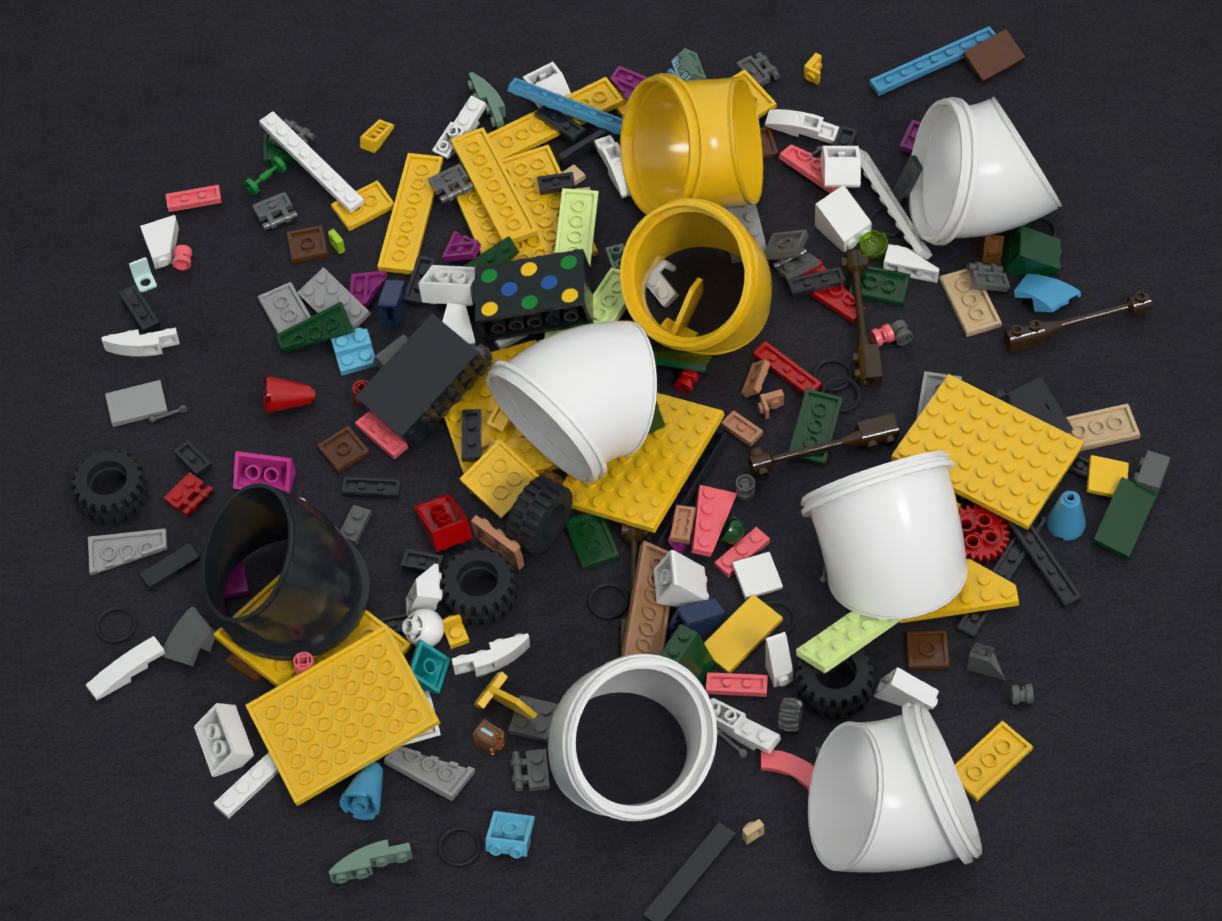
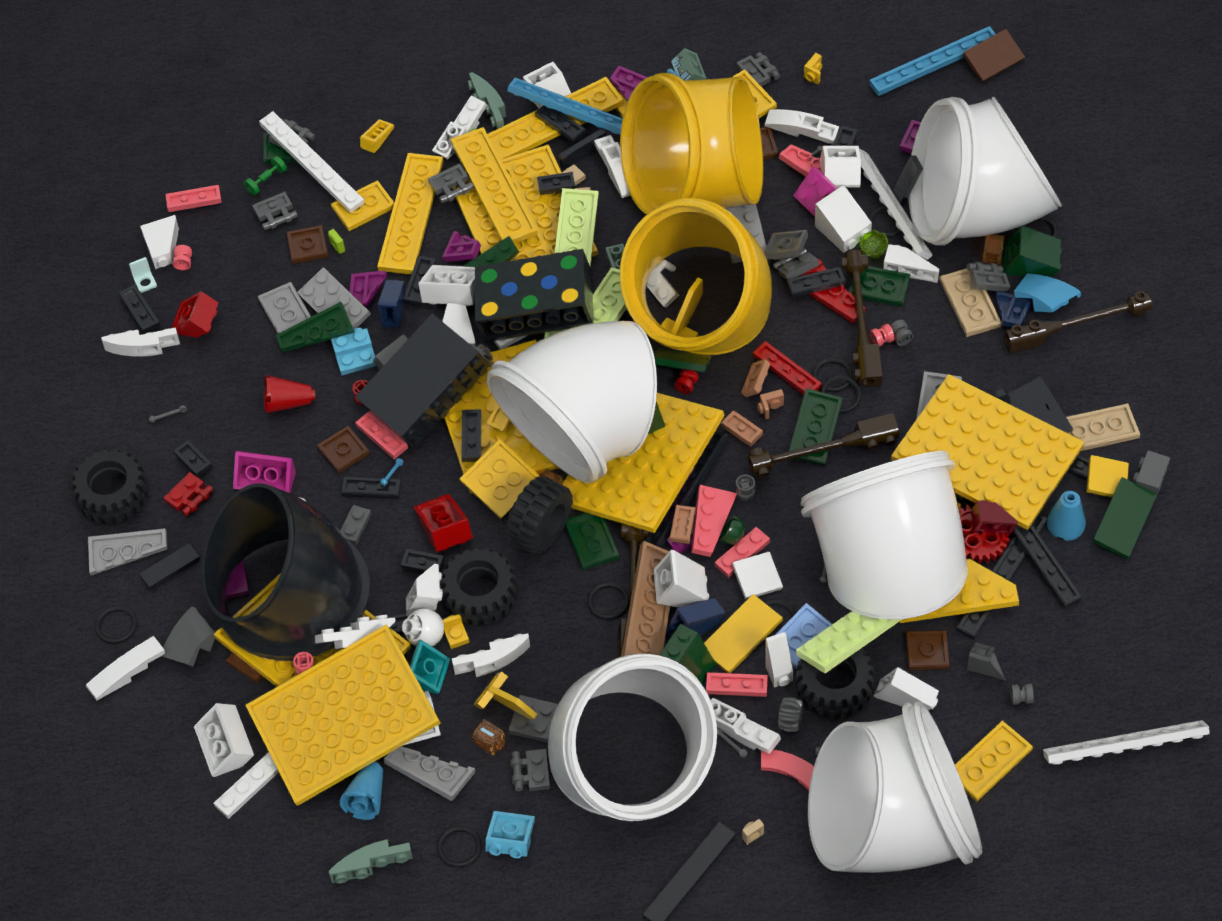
light grey tile [105,380,168,427] -> none
nougat plate [471,515,524,570] -> none
none -> red slope [171,291,218,338]
none -> white slope [315,615,395,649]
none -> dark azure hinge [380,458,403,486]
none -> light blue tile [776,603,832,670]
none -> dark pink plate [793,167,838,216]
none -> dark red slope [971,500,1018,534]
none -> dark blue wing [996,291,1032,328]
none -> white plate [1043,720,1210,764]

